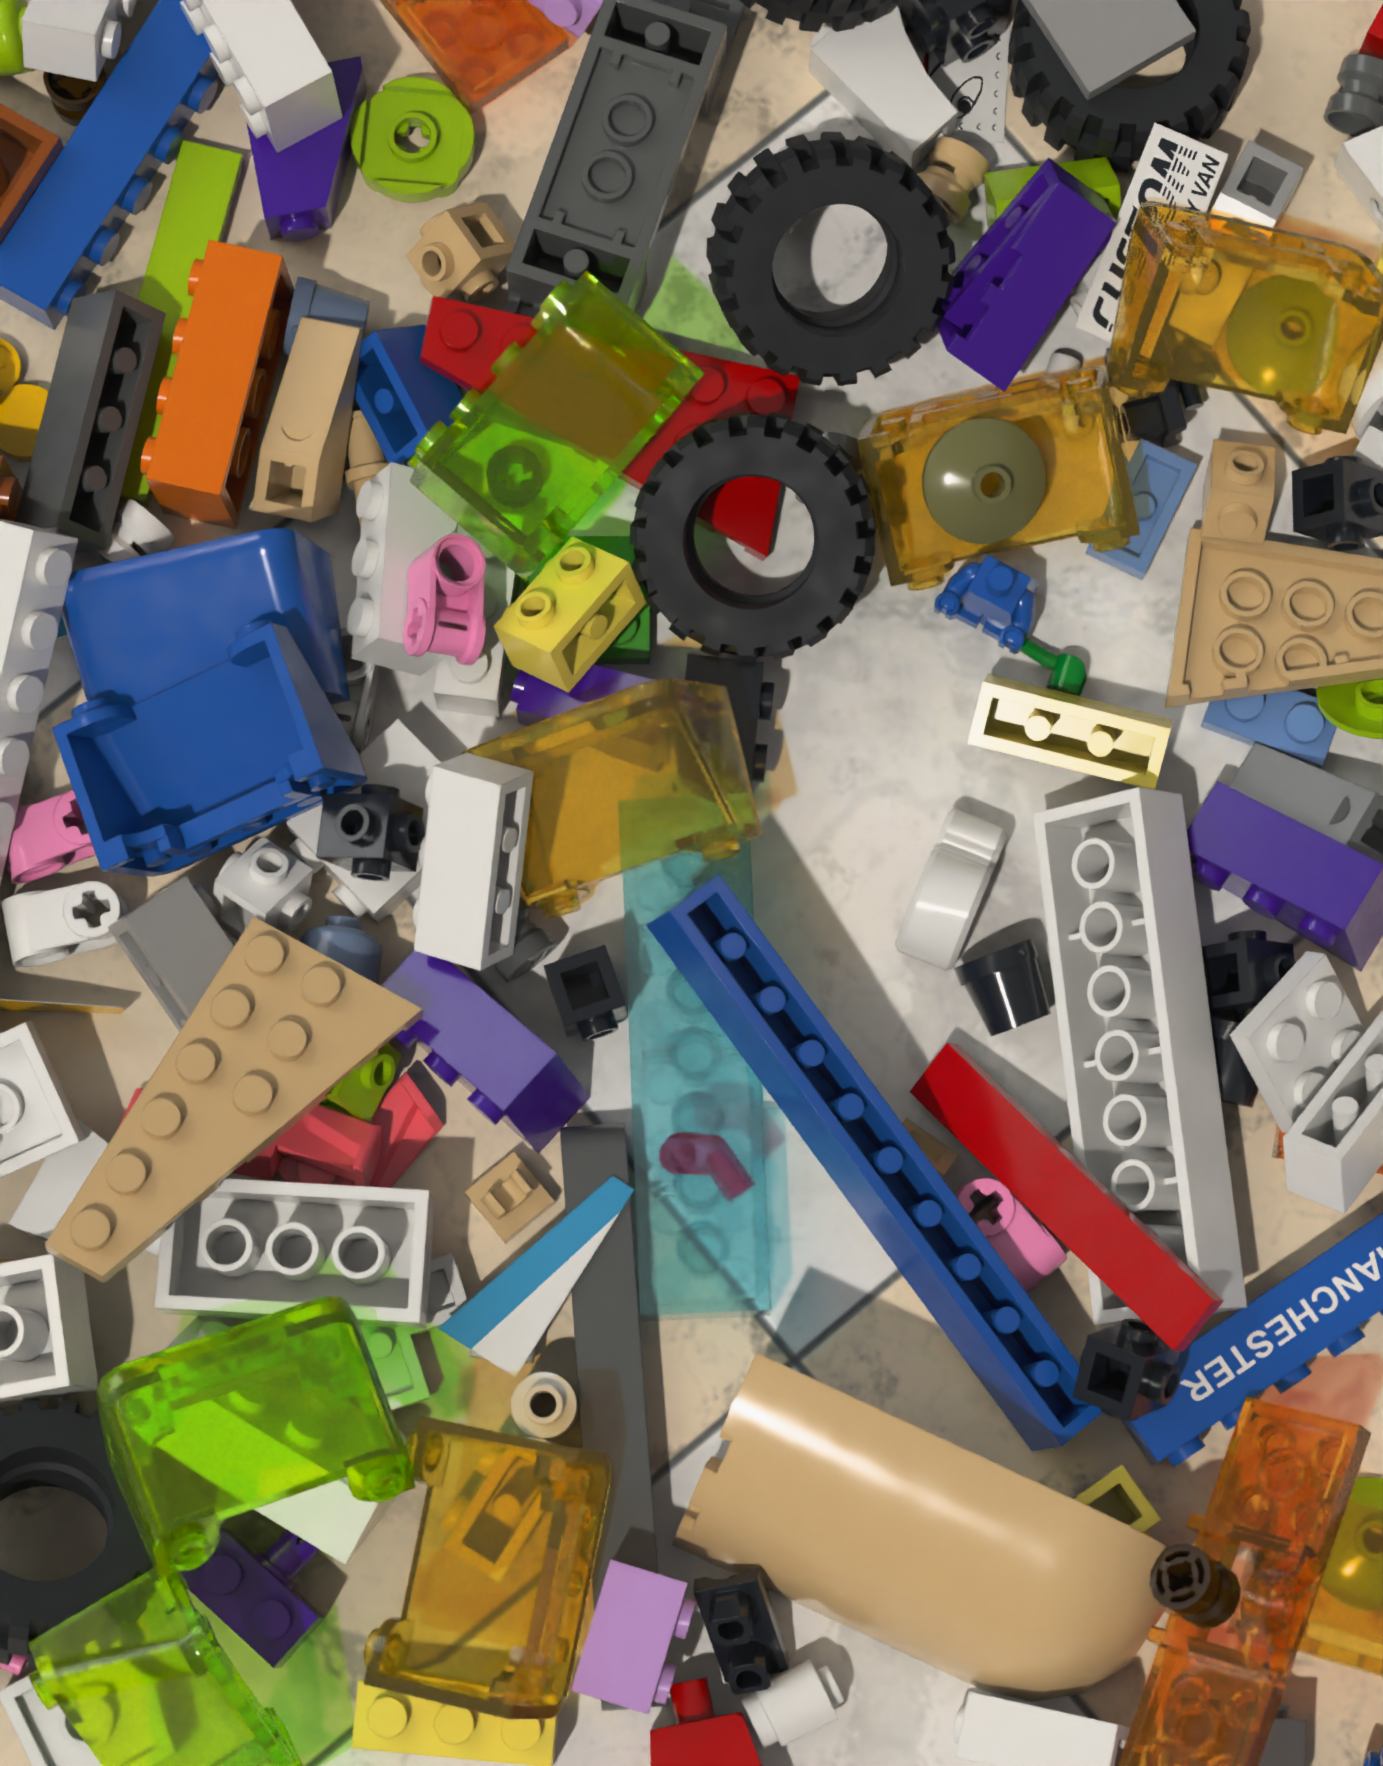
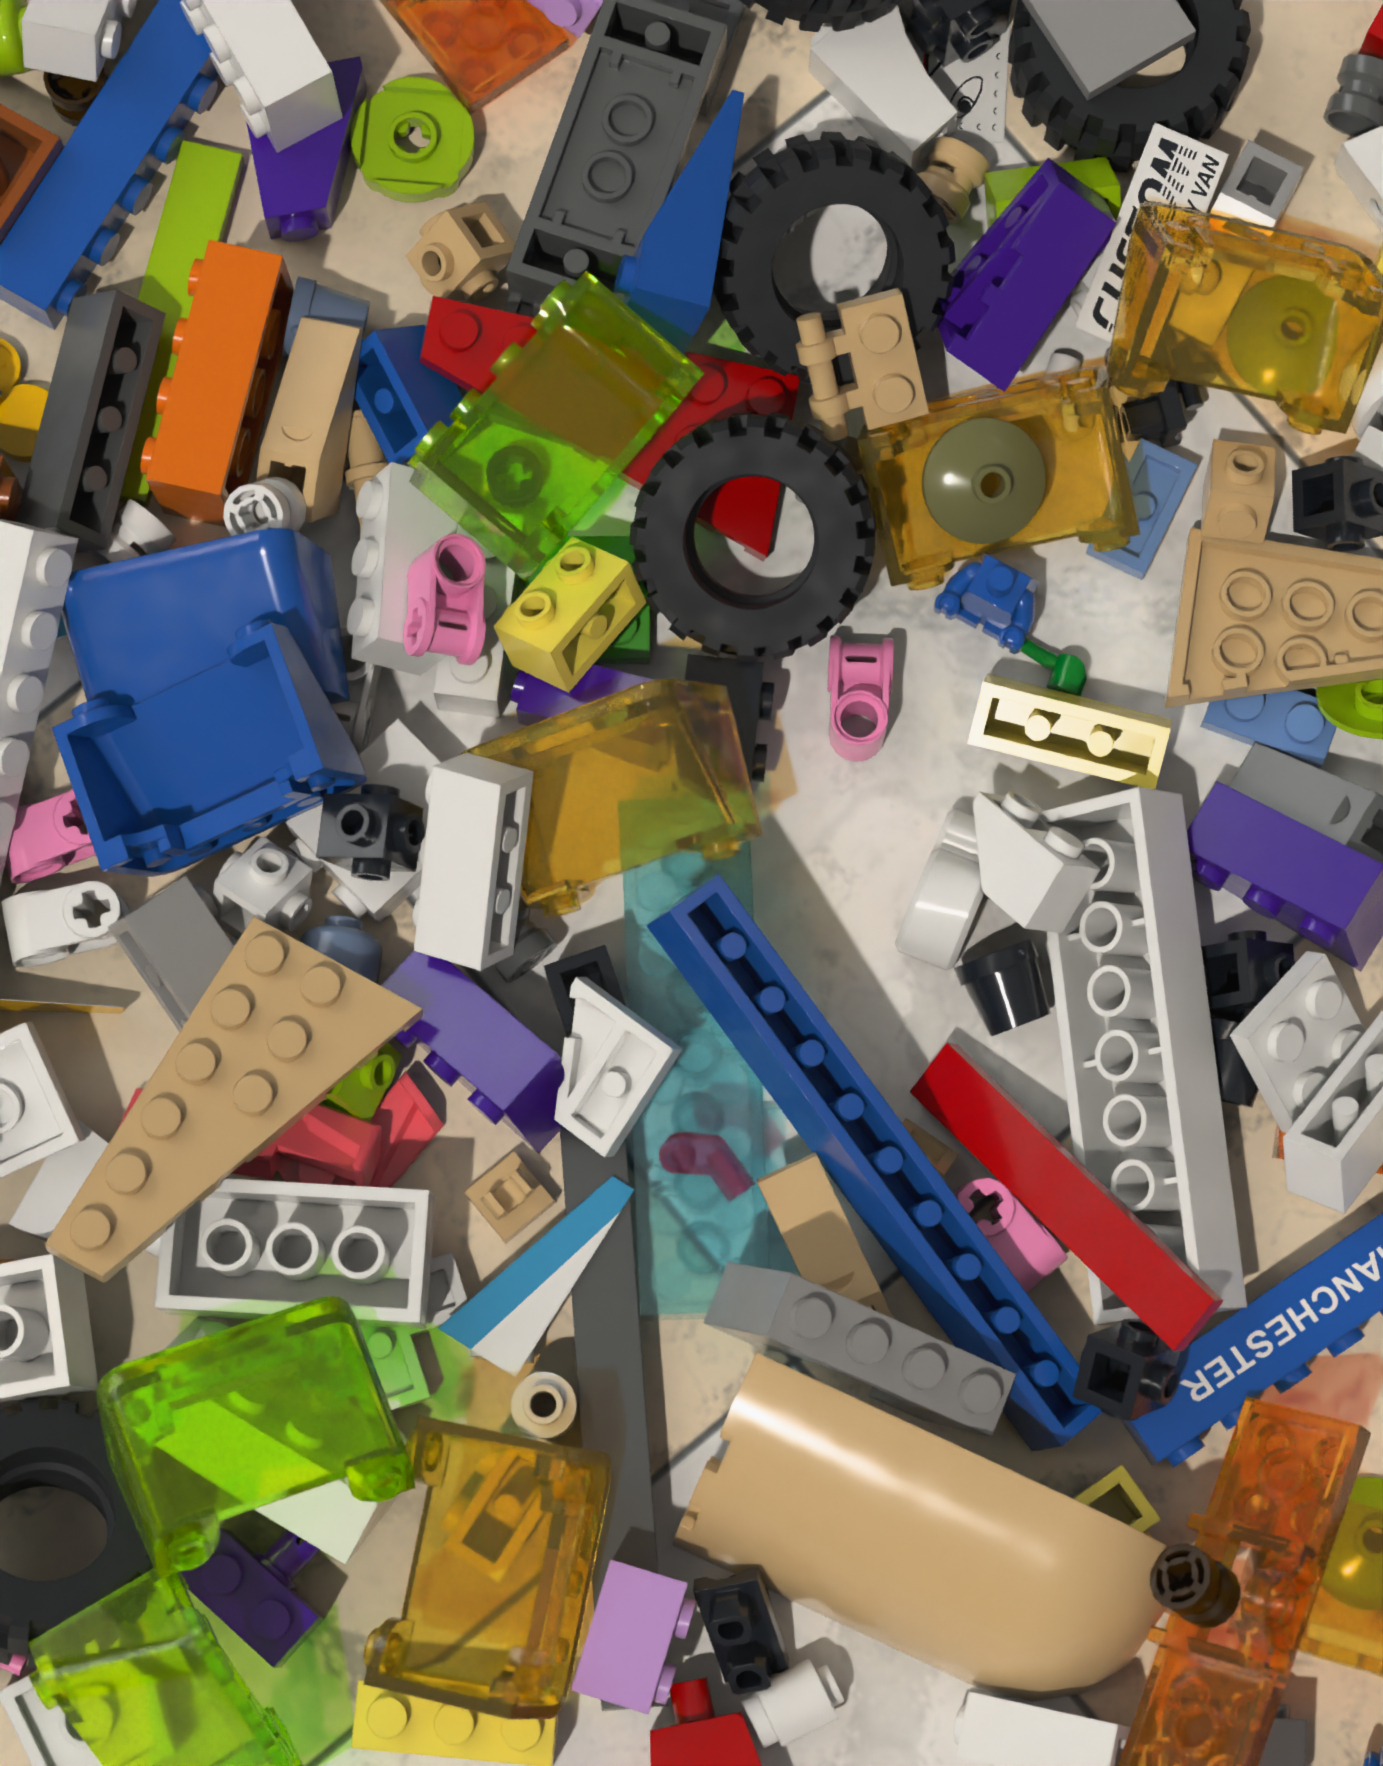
none -> white wheel [223,477,306,536]
none -> white wing [554,977,683,1157]
none -> blue wedge [614,90,745,368]
none -> light grey arch [703,1262,1016,1437]
none -> tan slope [756,1152,894,1319]
none -> tan plate [796,288,929,441]
none -> bright pink piece [827,635,894,762]
none -> white slope [973,791,1101,933]

